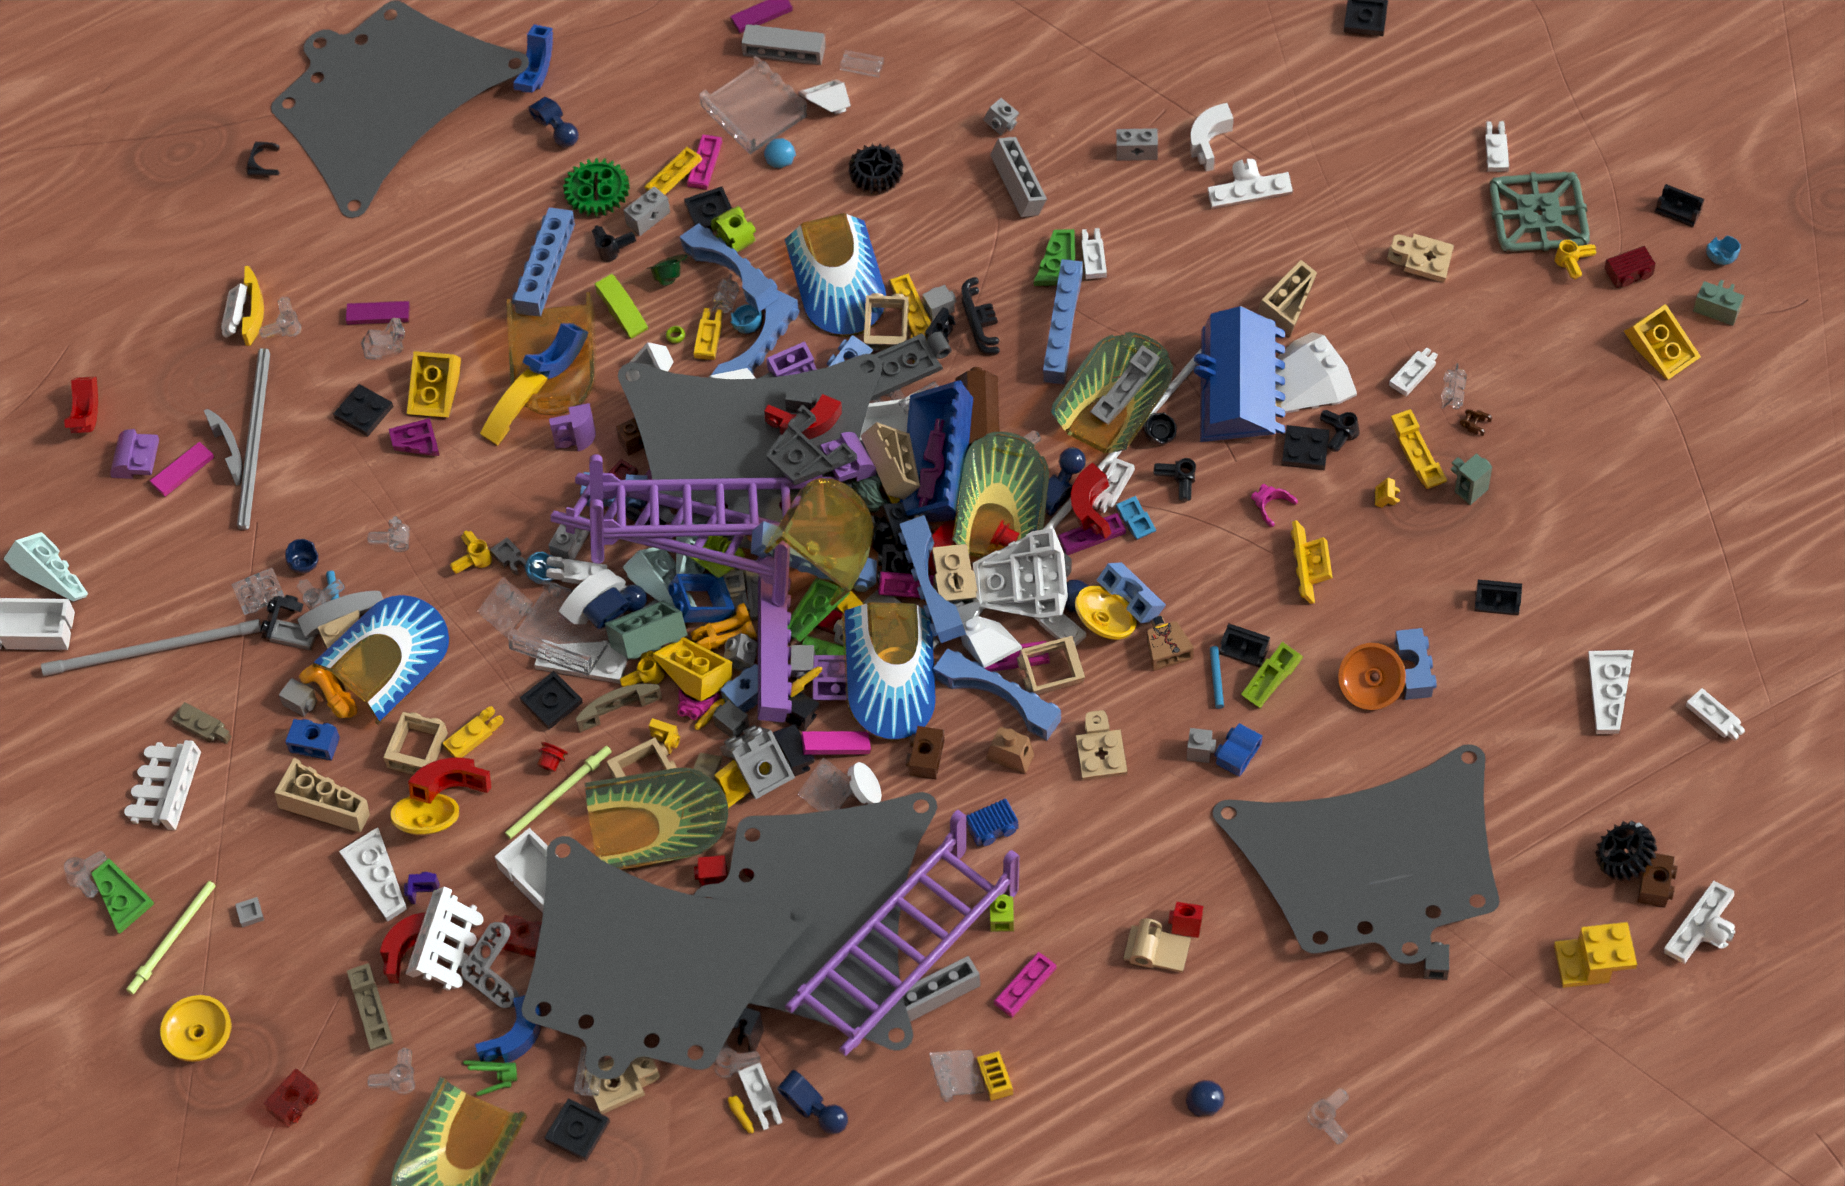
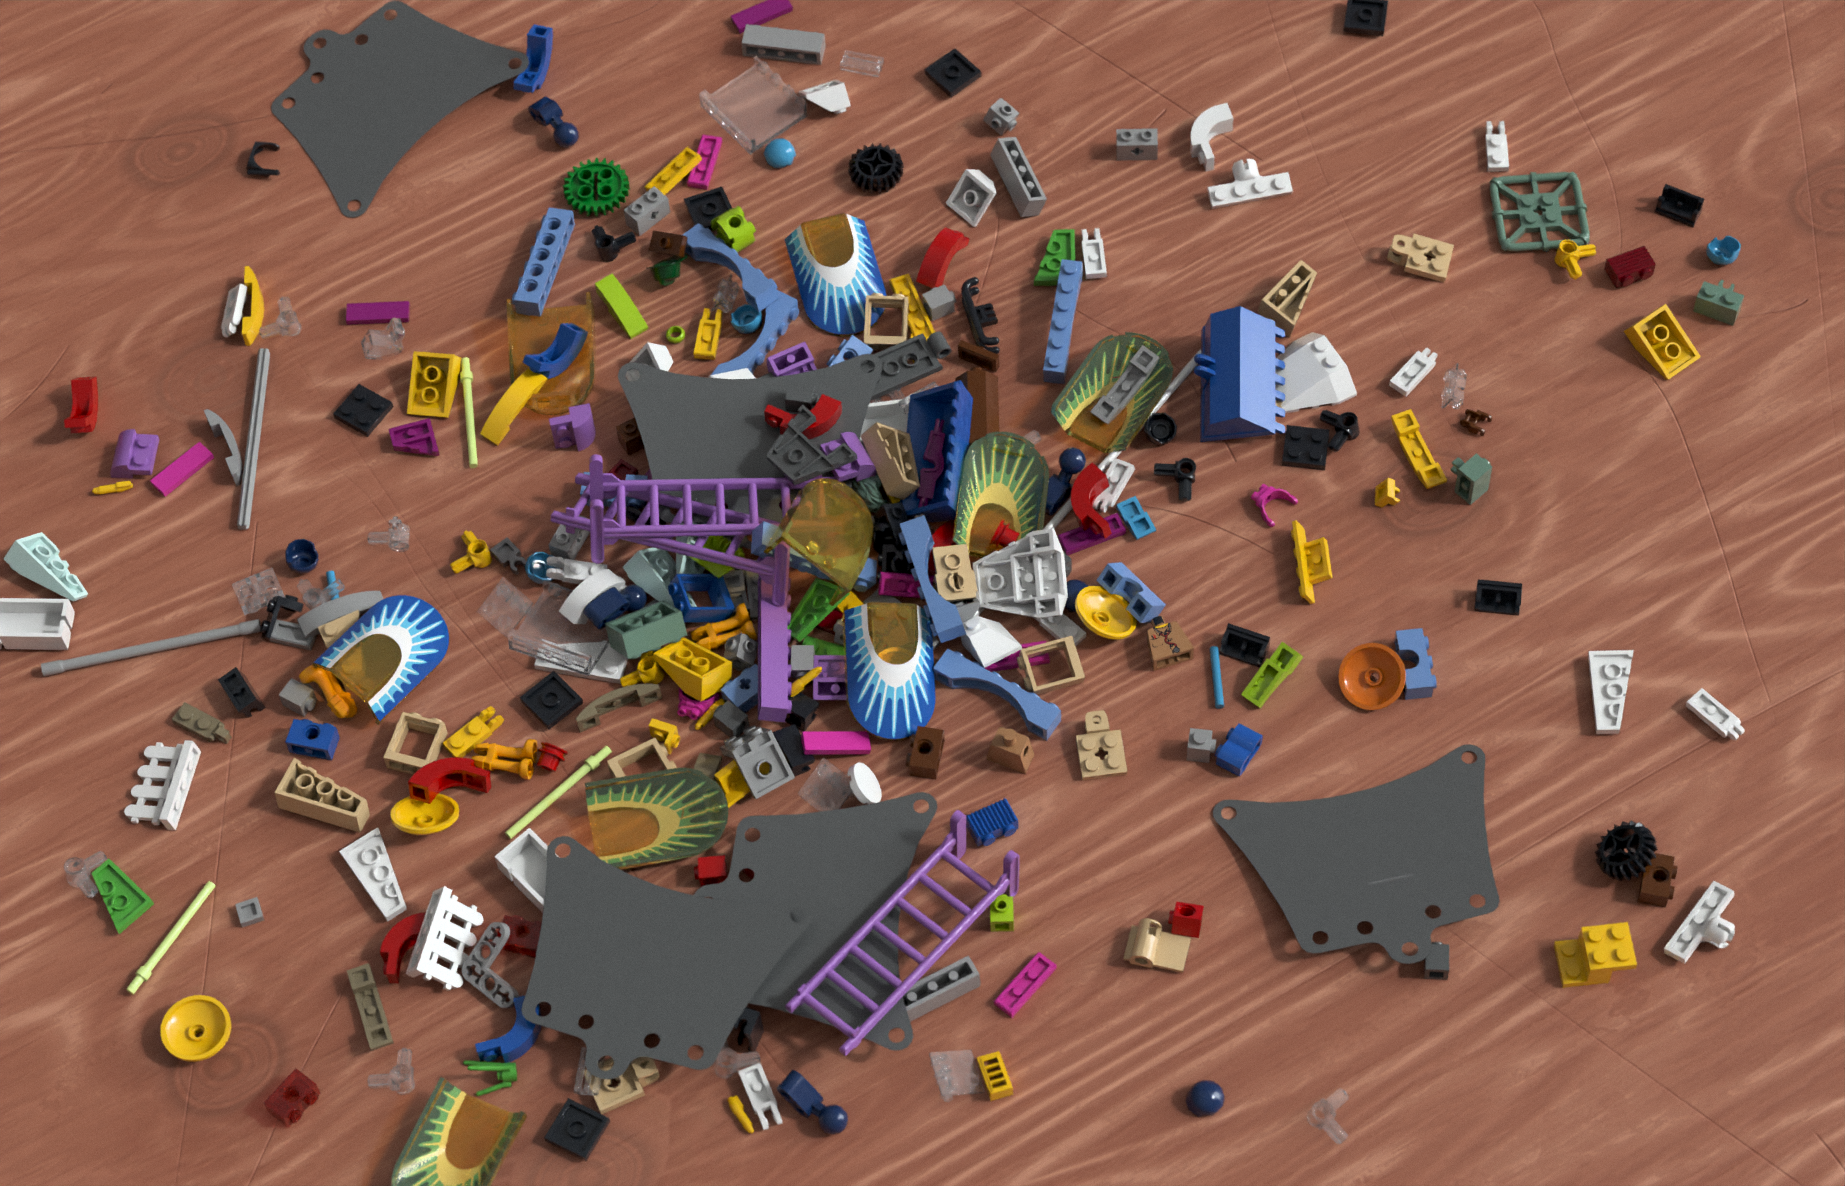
dark purple bracket [404,872,440,904] -> none
black piece [925,307,956,344] -> none
none -> yellow piece [92,481,133,495]
none -> black hinge [218,667,266,717]
none -> yellowish green bar [460,357,478,468]
none -> light orange piece [471,739,537,780]
none -> reddish brown plate [649,230,688,257]
none -> red arch [916,228,970,288]
none -> black plate [925,48,982,98]
none -> white slope [946,169,996,227]
none -> reddish brown plate [958,340,1000,372]

